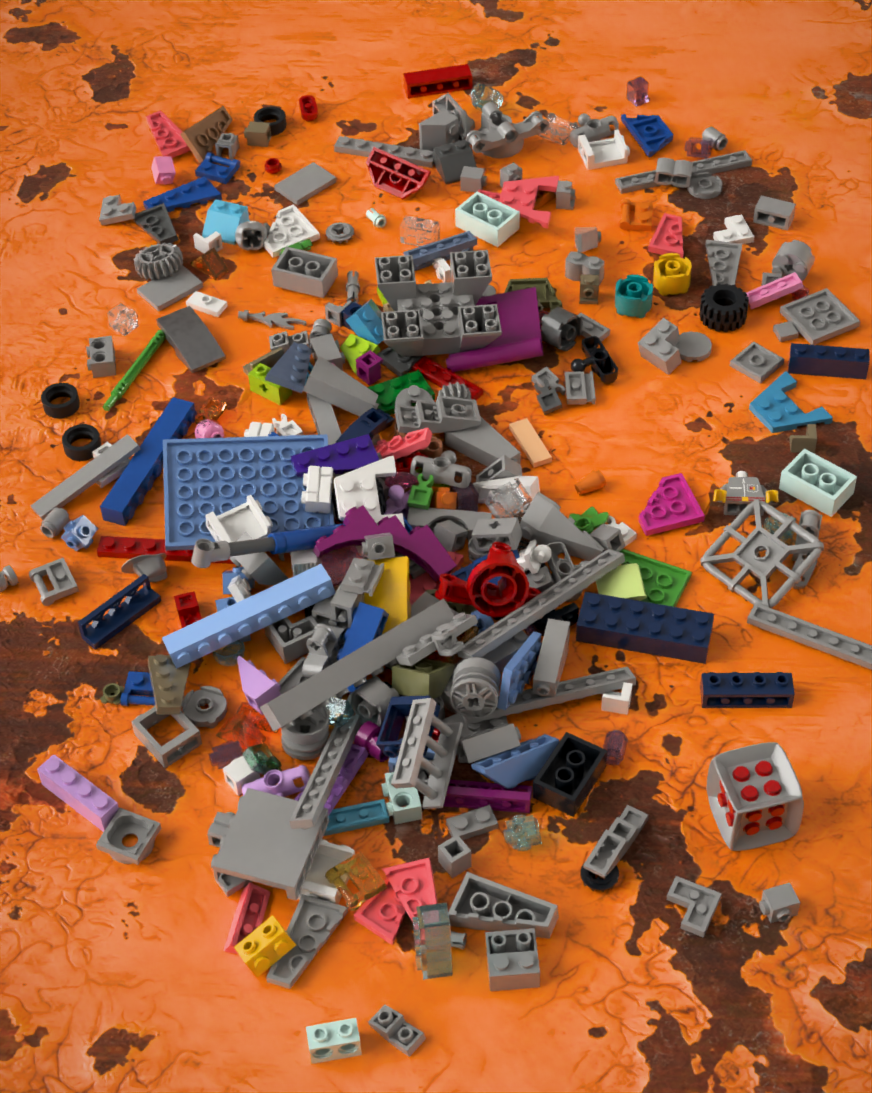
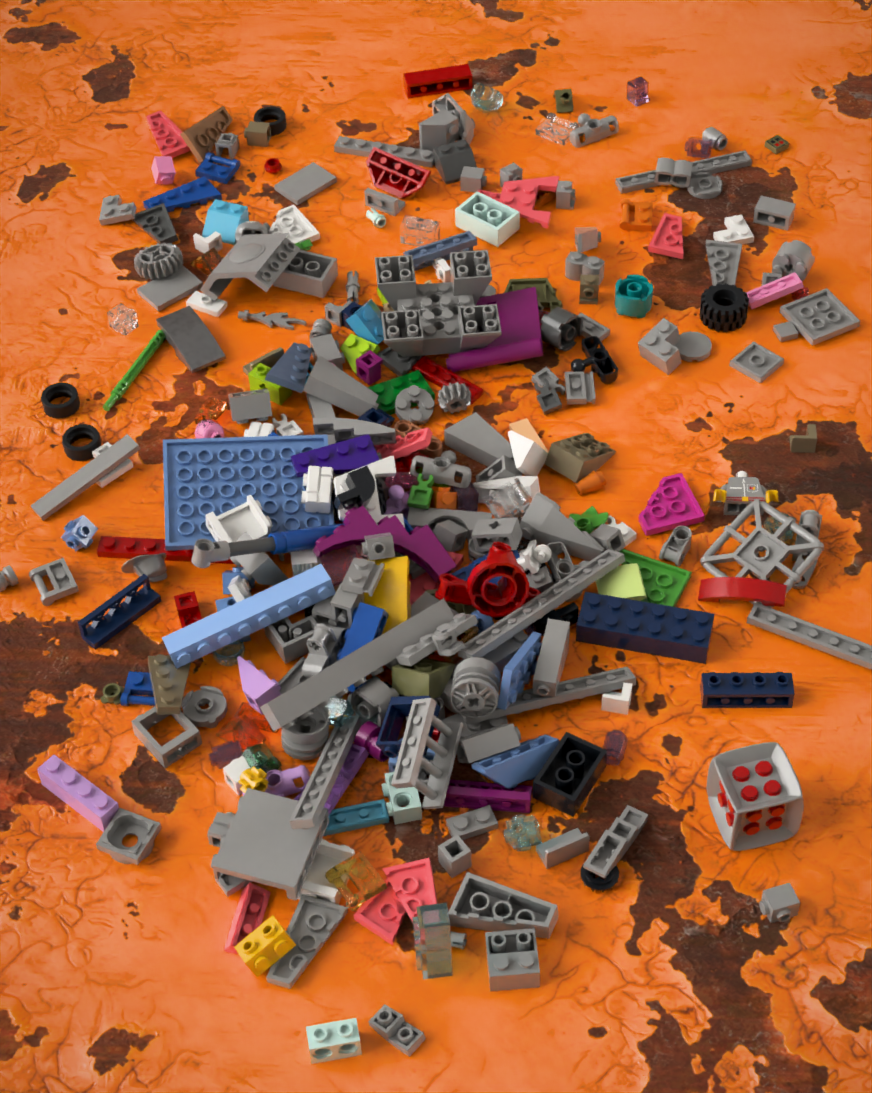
light grey brick [40,508,70,538] -> none
light grey brick [86,336,116,378] -> none
blue brick [100,397,197,526] -> none
light grey slope [269,331,310,353] -> none
red plate [299,95,318,121] -> none
light grey gear [326,222,354,244] -> none
light grey slope [394,396,481,433] -> none
light grey piece [466,102,549,158] -> none
white panel [578,130,630,170] -> none
blue wing [621,114,673,157] -> none
yellow brick [653,253,692,296] -> none
light grey plate [667,876,722,938] -> none
dark azure wing [749,371,833,433] -> none
light aqua brick [779,449,857,517] -> none
dark blue brick [788,343,869,380] -> none
none -> light grey panel [200,233,300,301]
none -> light grey brick [228,389,272,424]
none -> yellow gear [239,766,269,793]
none -> light grey slope [313,417,396,445]
none -> black brick [334,466,375,511]
none -> light grey panel [364,188,405,216]
none -> white slope [508,430,548,476]
none -> light grey panel [536,828,590,869]
none -> dark tan slope [545,433,616,483]
none -> olive bracket [553,89,573,113]
none -> light grey piece [659,526,692,566]
none -> red slope [698,577,787,607]
none -> olive tile [764,135,789,154]

